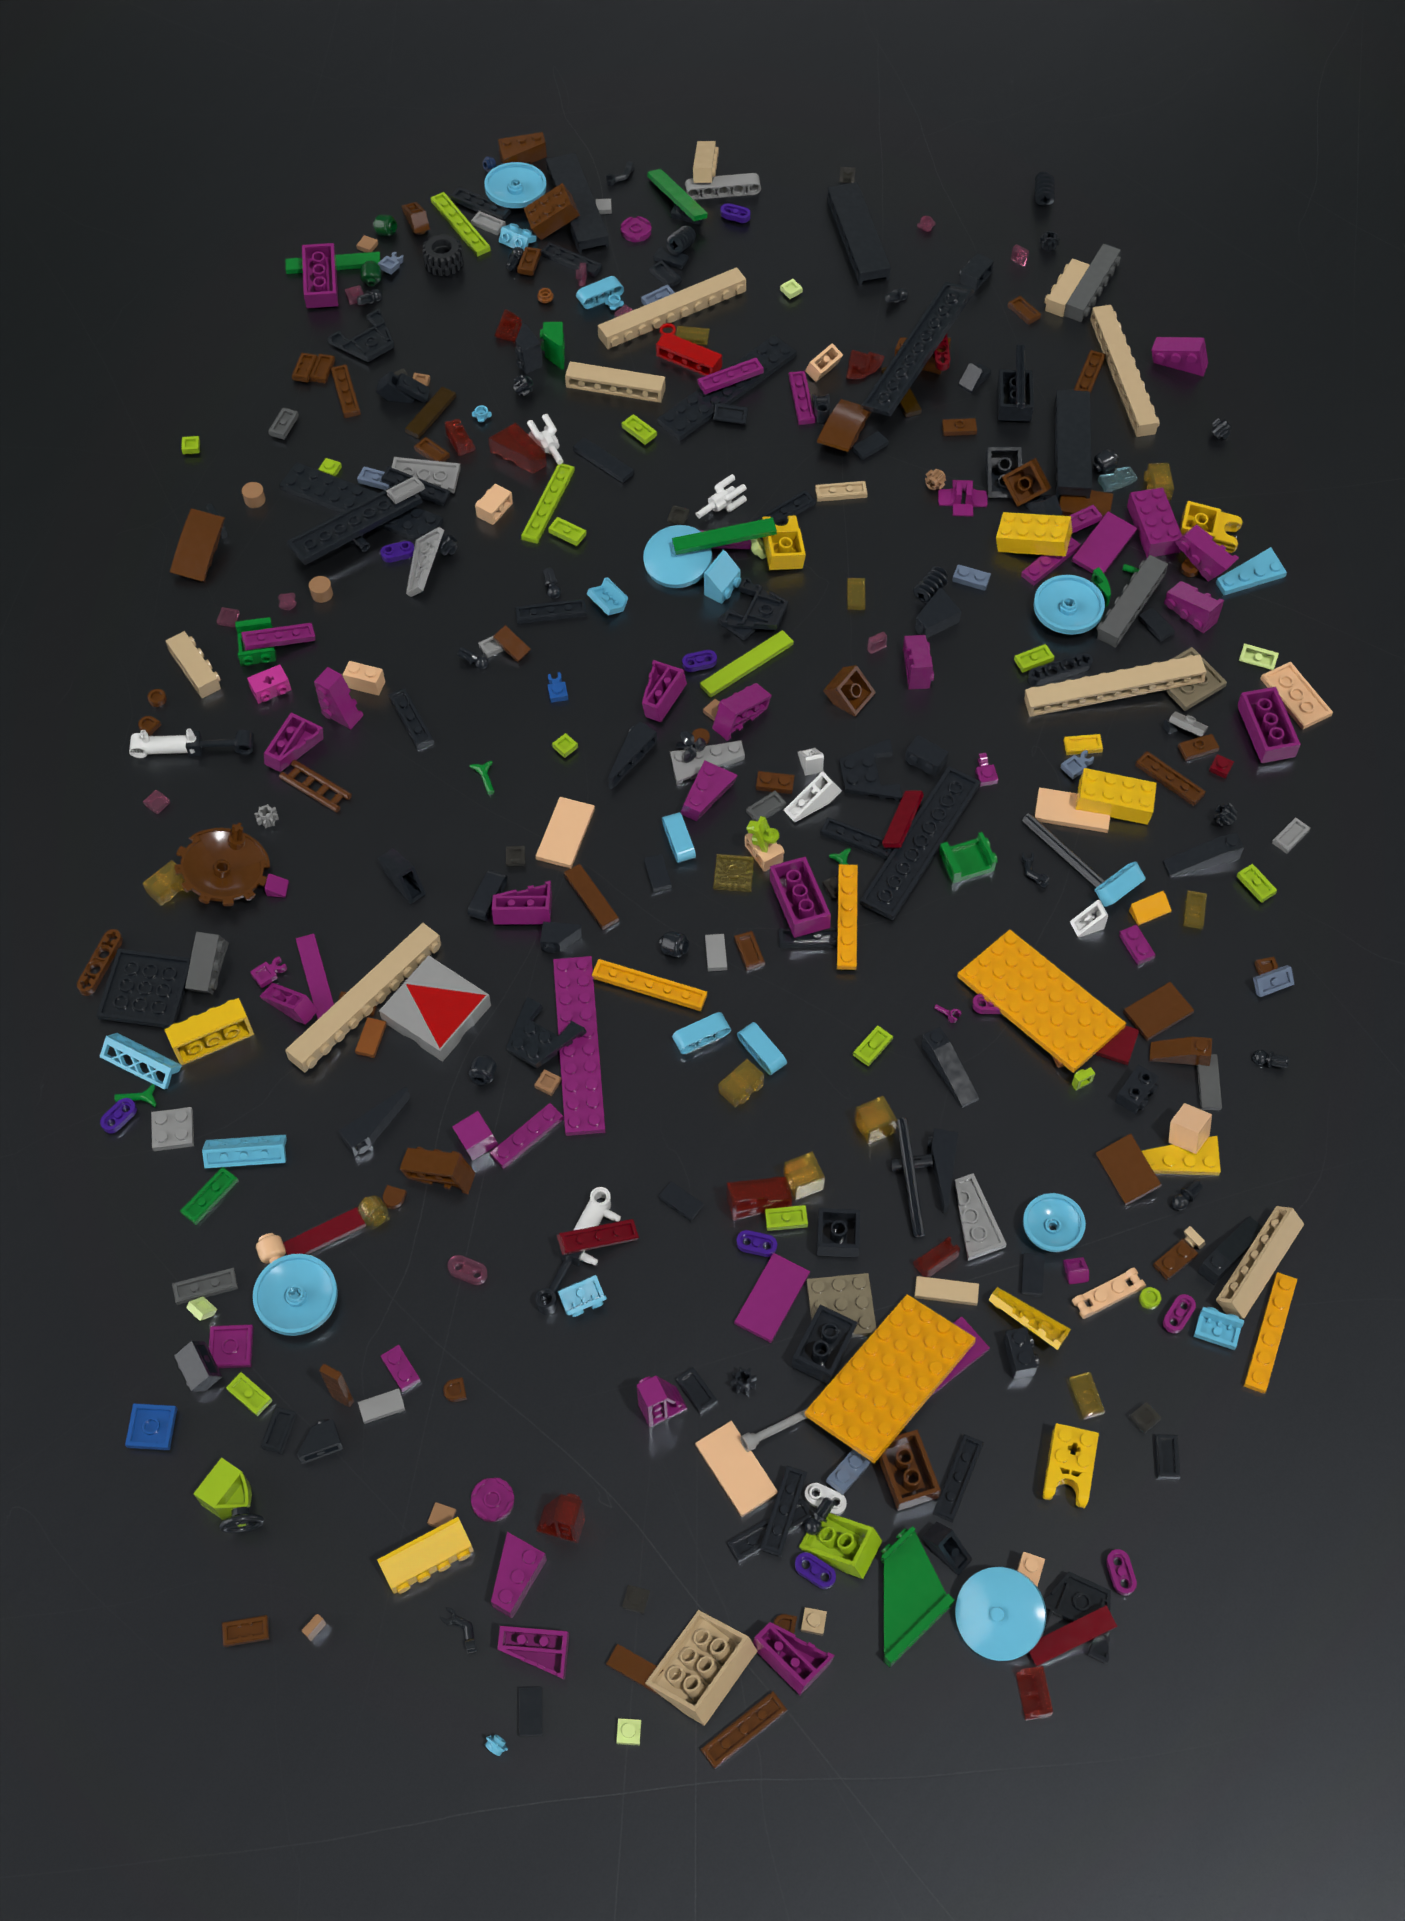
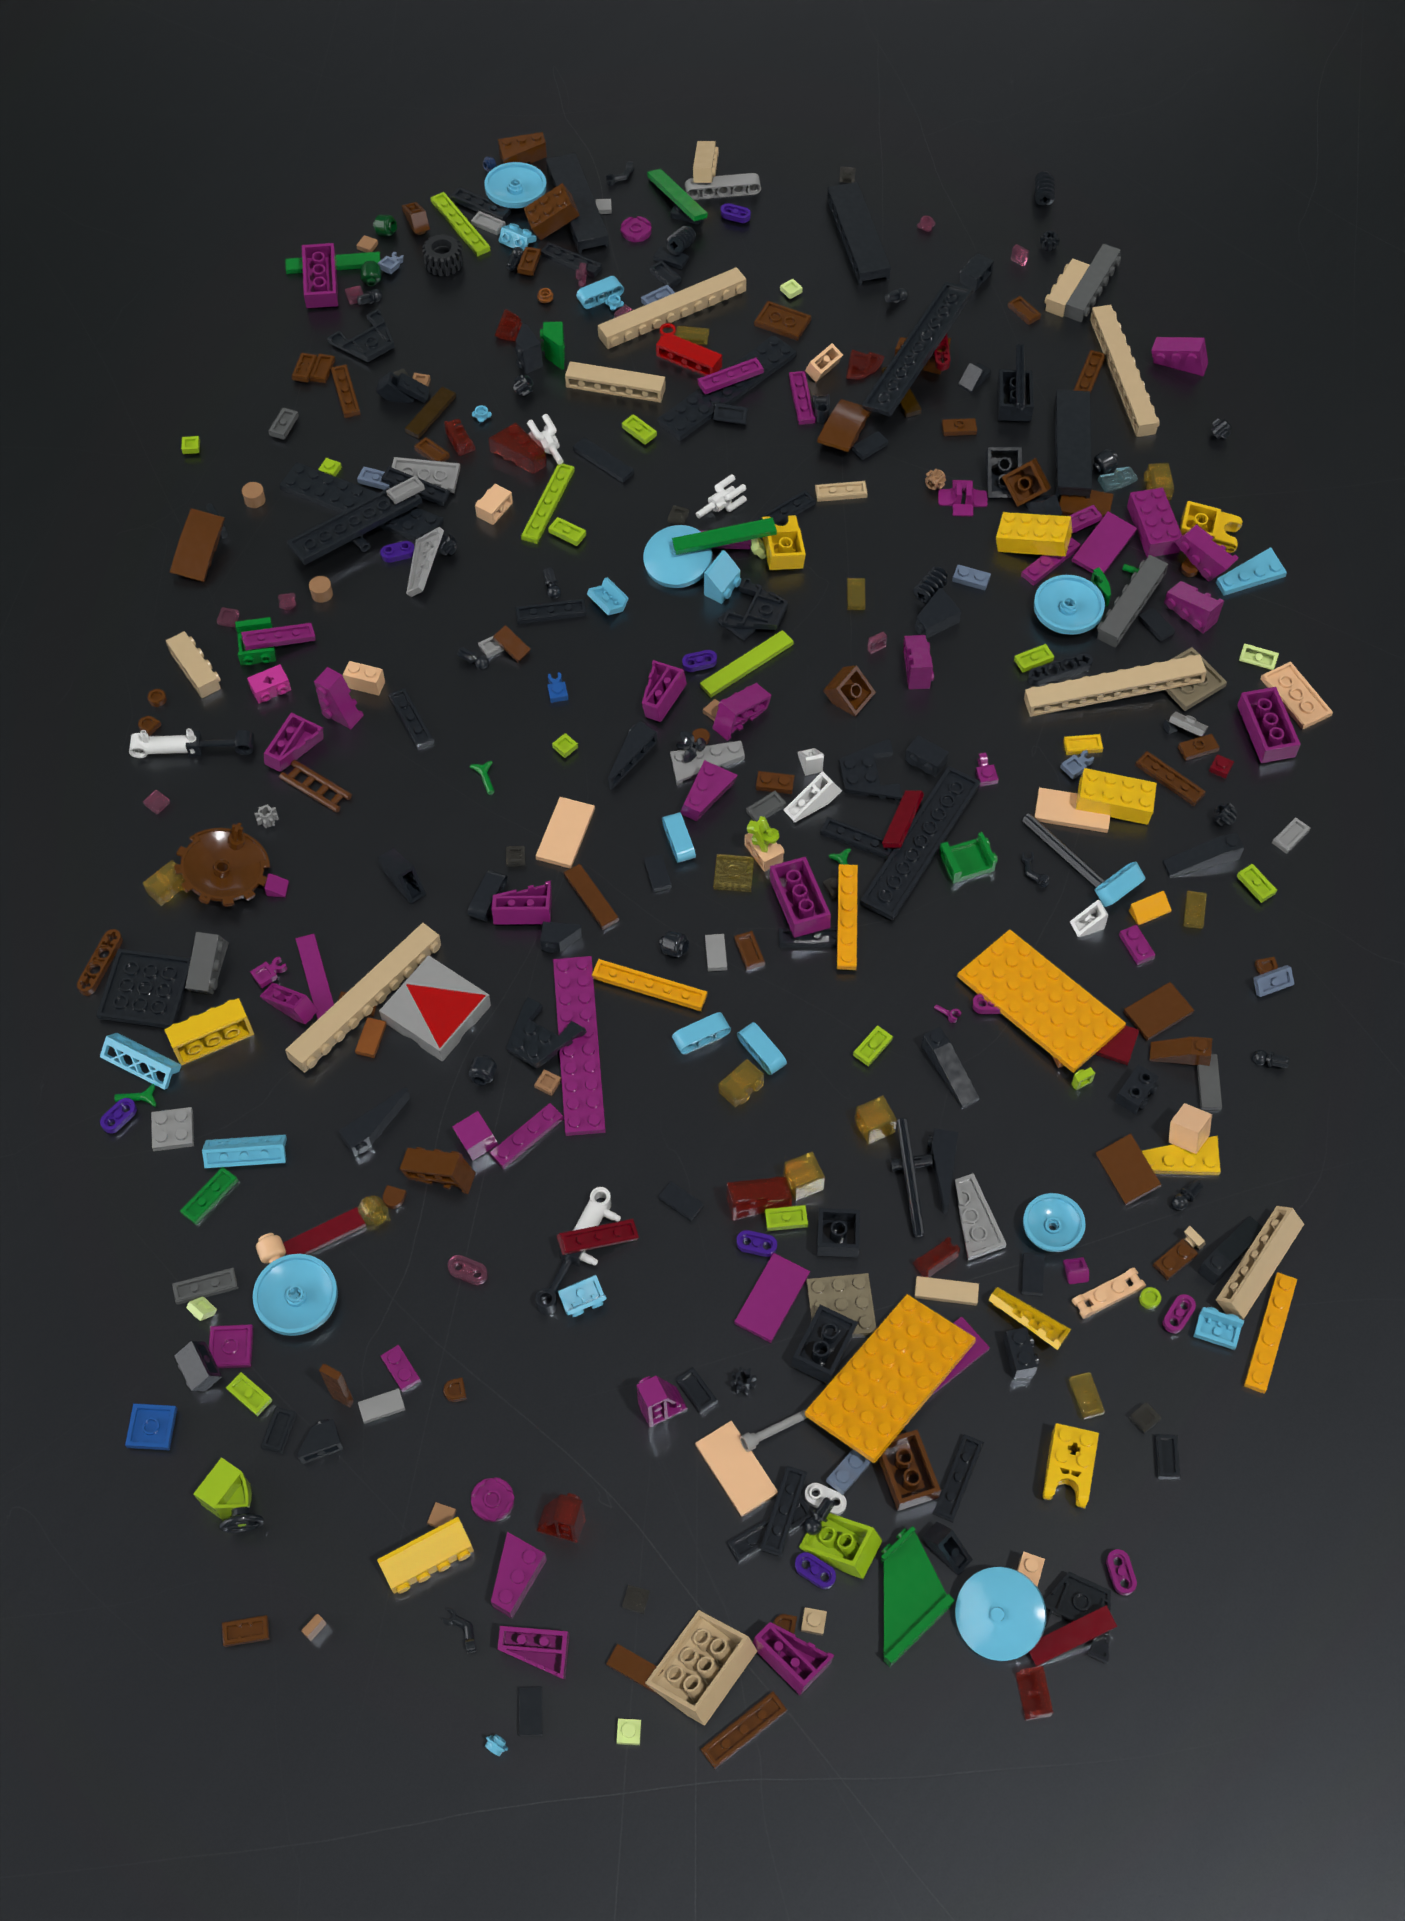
none -> reddish brown tile [754,301,811,341]

